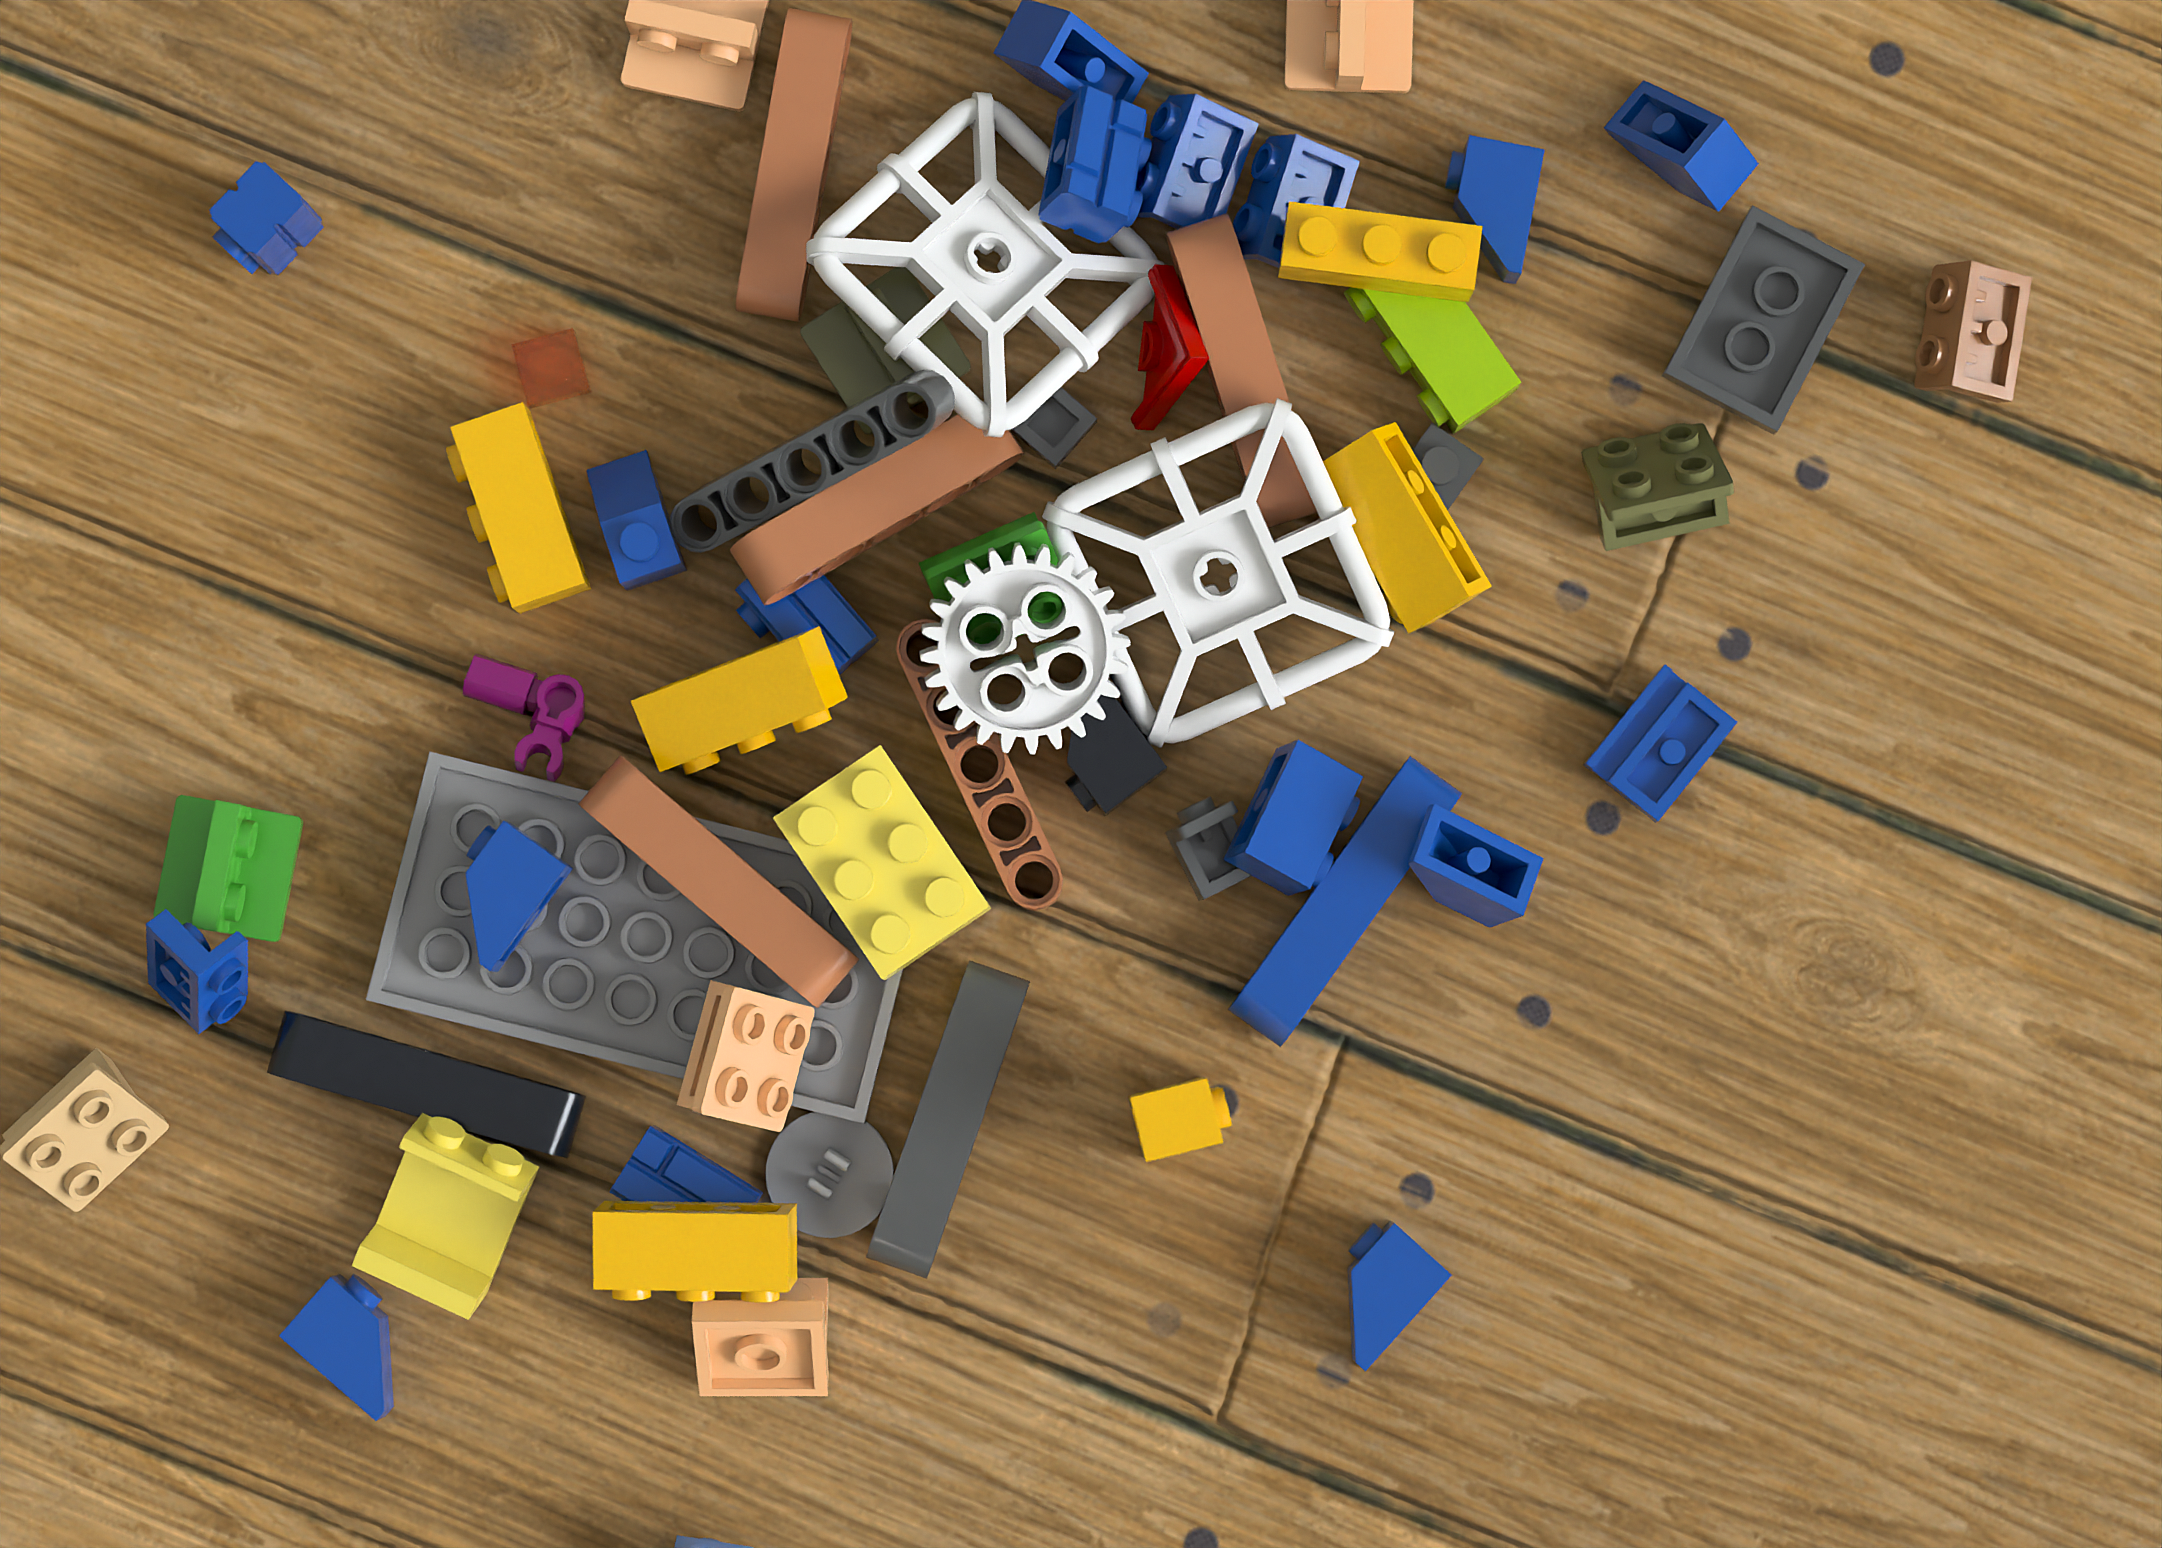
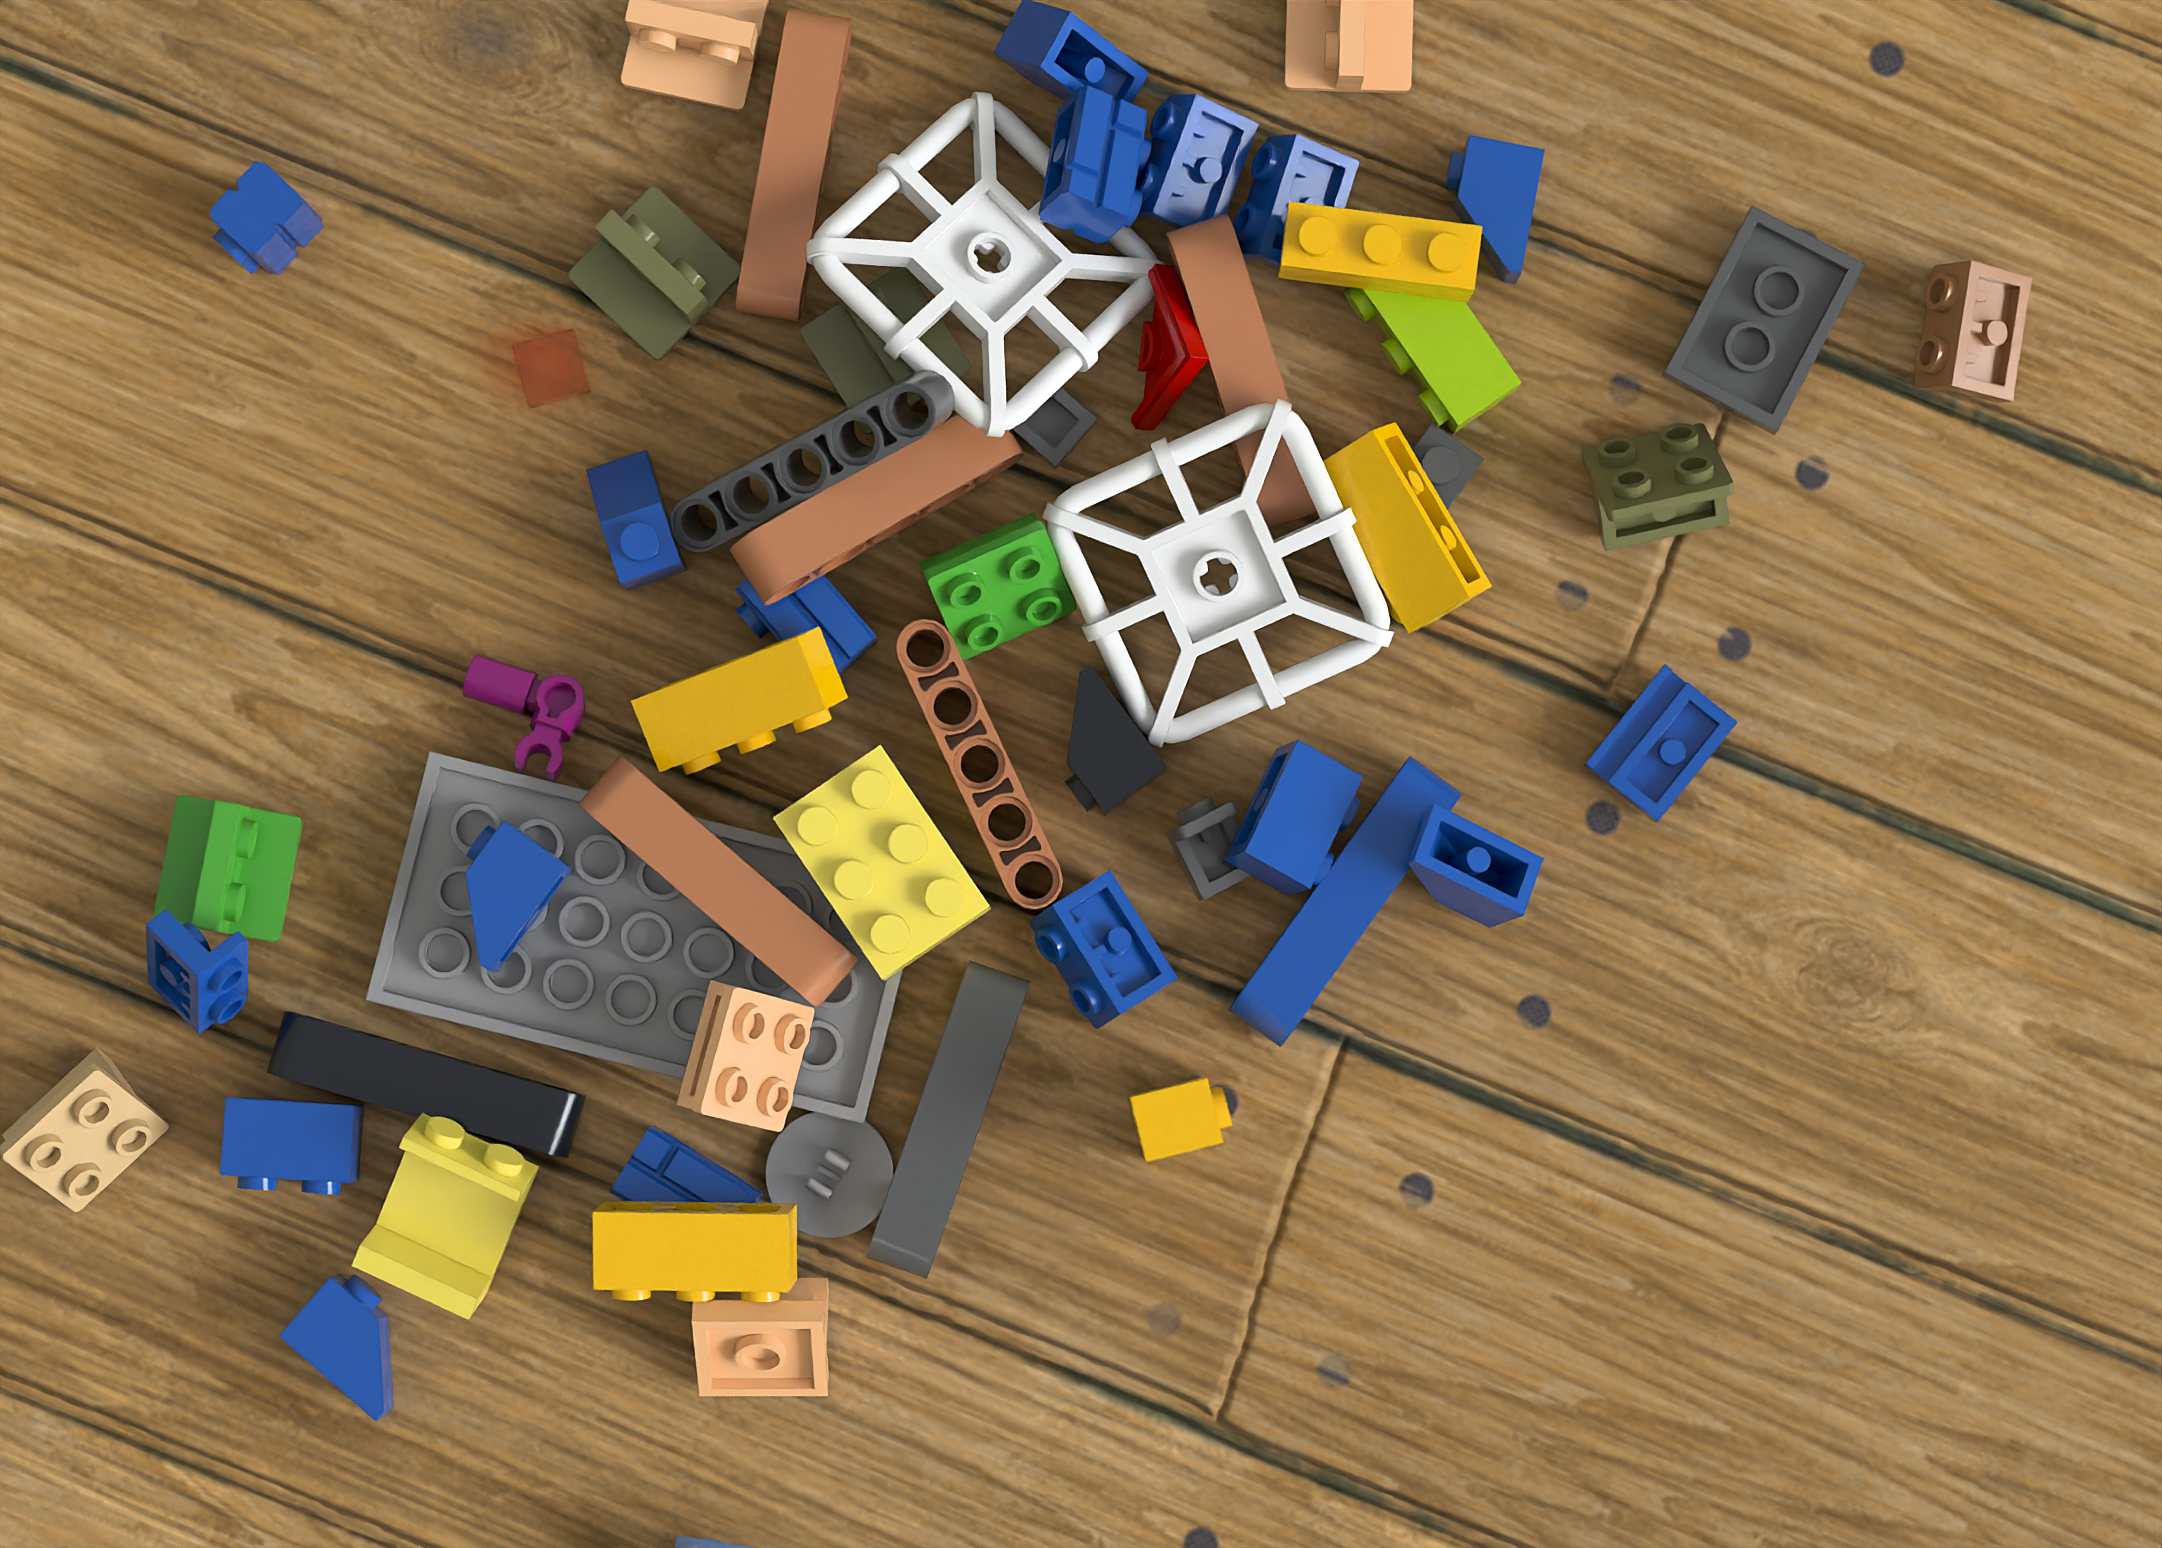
yellow brick [446,402,591,614] -> none
white gear [920,542,1131,754] -> none
blue slope [1347,1221,1452,1371] -> none
blue slope [1604,80,1759,212] -> none
none -> blue brick [220,1097,364,1194]
none -> olive bracket [568,186,741,361]
none -> blue bracket [1030,870,1178,1029]

